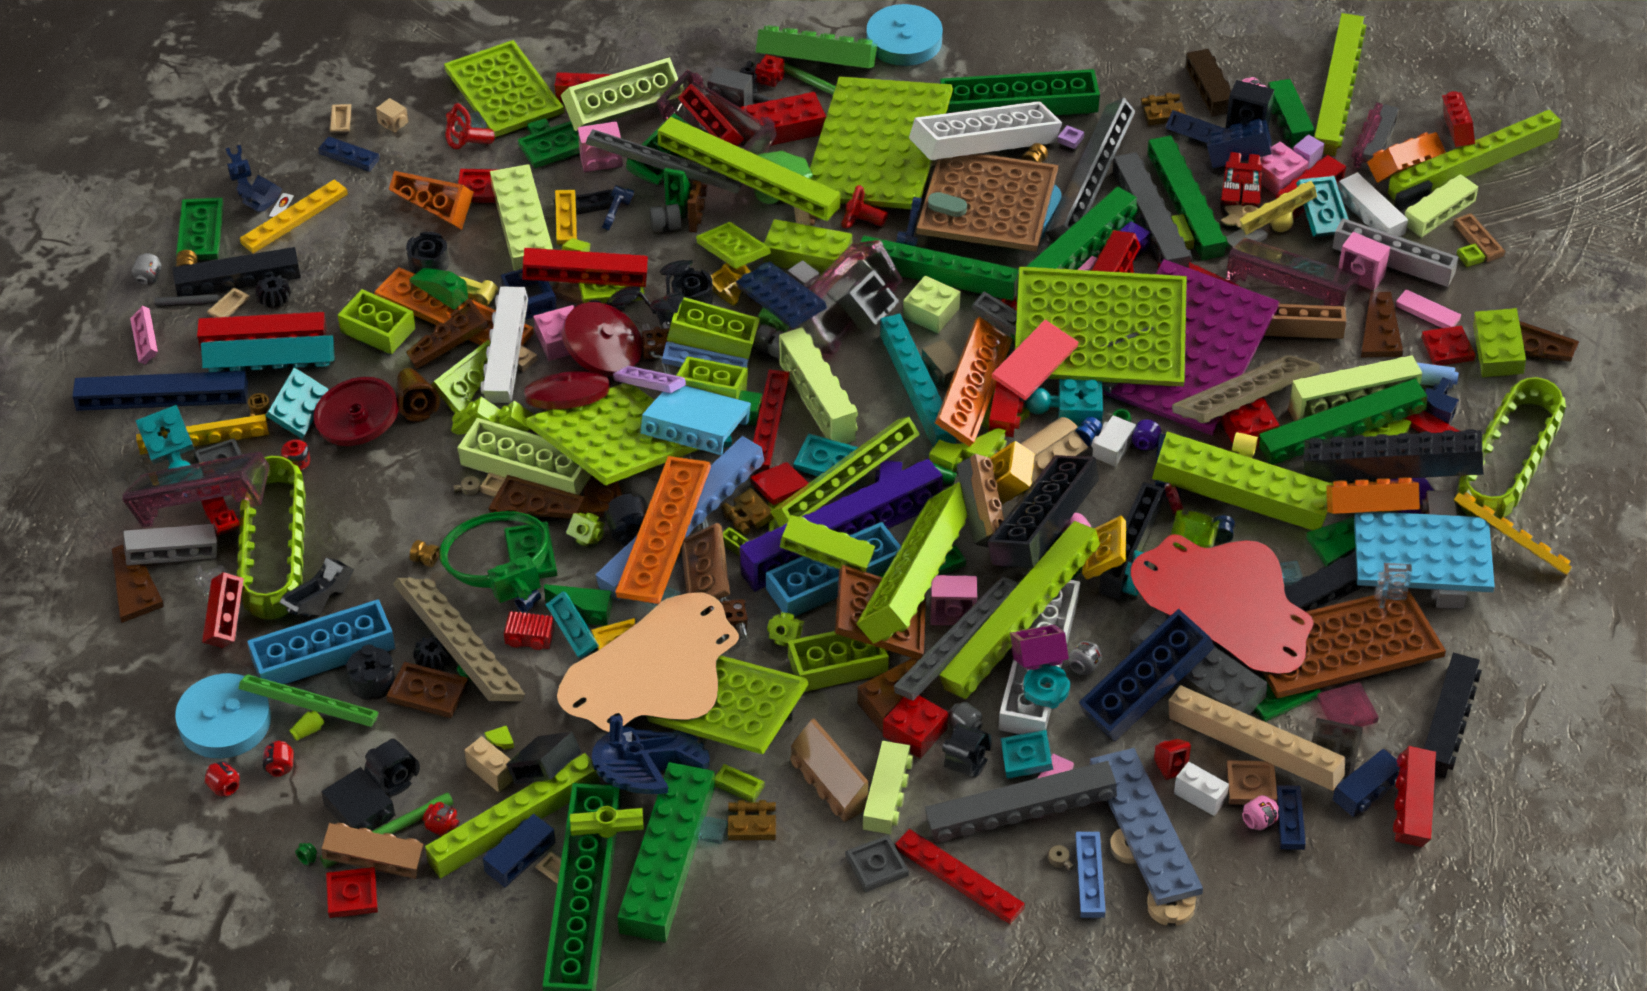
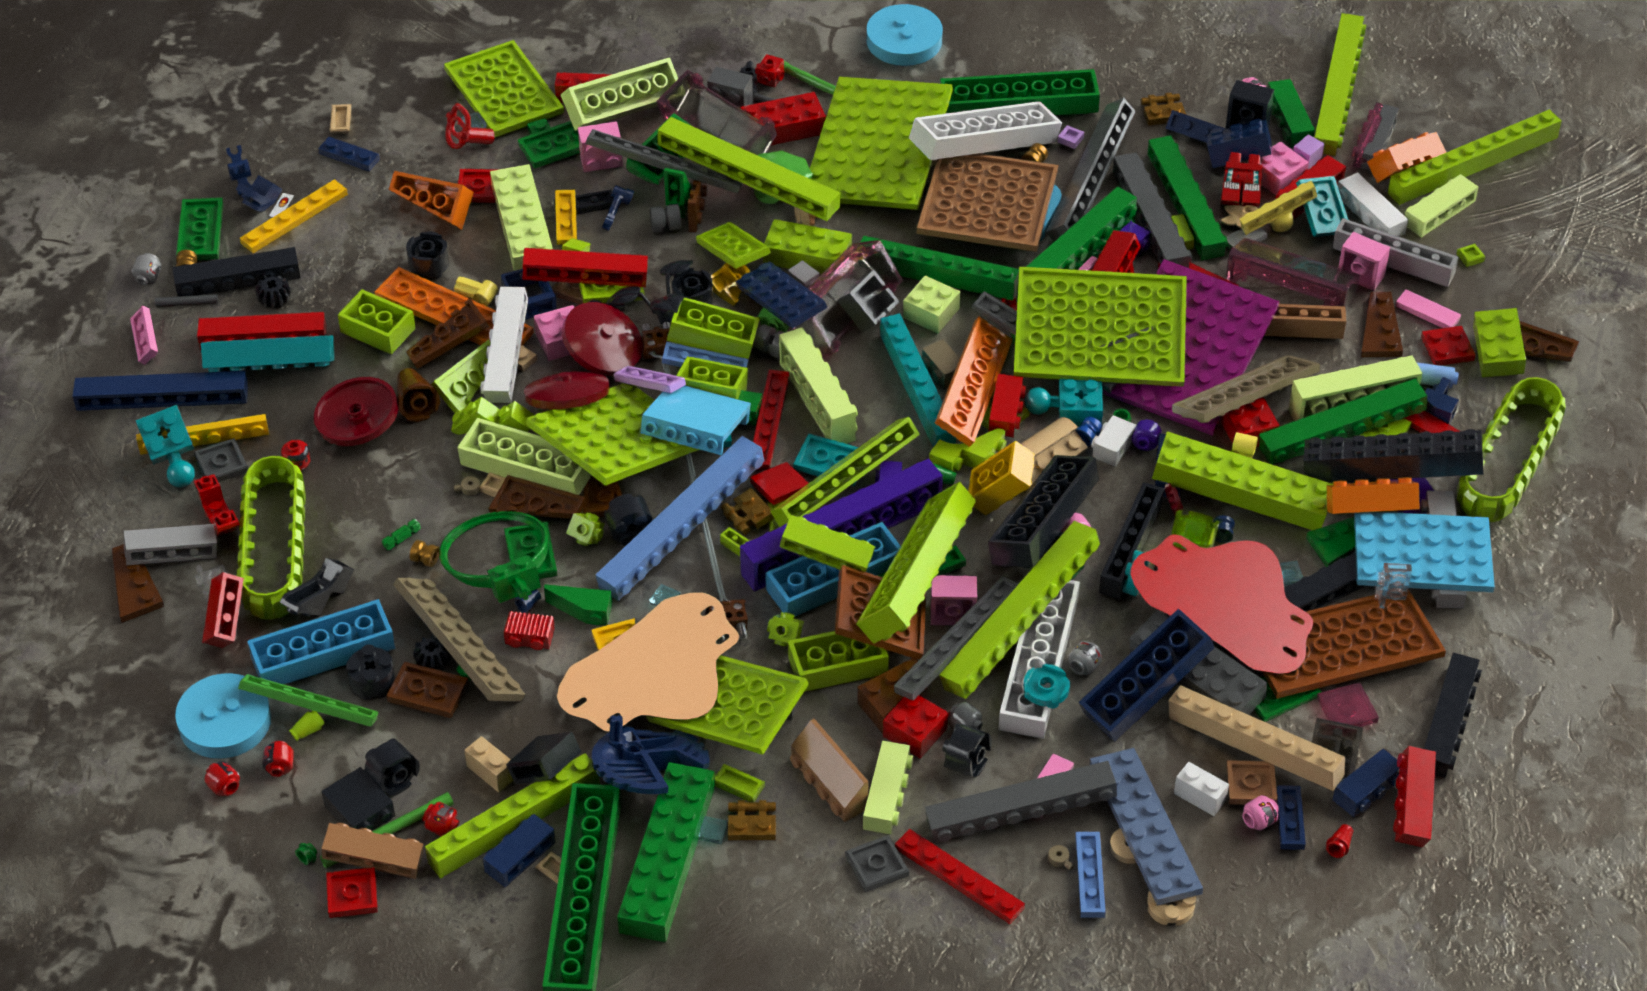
clear pink windscreen [122,452,270,527] -> none
tan tile [207,288,250,318] -> none
pearl gold wheel [248,393,270,421] -> none
plate [265,367,330,439] -> none
tan brick [376,98,408,133] -> none
green slope [409,268,468,310] -> none
lime tile [484,726,514,749] -> none
teal plate [546,591,599,659] -> none
lime piece [570,806,644,838] -> none
orange plate [615,456,711,604] -> none
red brick [678,84,744,146] -> none
medium nougat tile [681,523,730,600] -> none
bright green brick [756,25,877,68] -> none
red piece [841,185,888,229] -> none
dark blue brick [896,197,922,247] -> none
sand green tile [928,192,967,217] -> none
medium nougat piece [957,454,1004,548] -> none
coral tile [992,319,1079,401] -> none
teal plate [1000,730,1053,779] -> none
magenta brick [1010,624,1069,670] -> none
yellow plate [1082,515,1126,580] -> none
red slope [1154,739,1191,780] -> none
dark brown brick [1185,49,1231,117] -> none
black tile [1394,180,1433,211] -> none
red brick [1442,91,1475,147] -> none
medium nougat tile [1453,213,1505,262] -> none
yellow plate [1454,492,1572,576] -> none
none -> green axle [381,519,421,550]
none -> red cone [1326,824,1354,858]

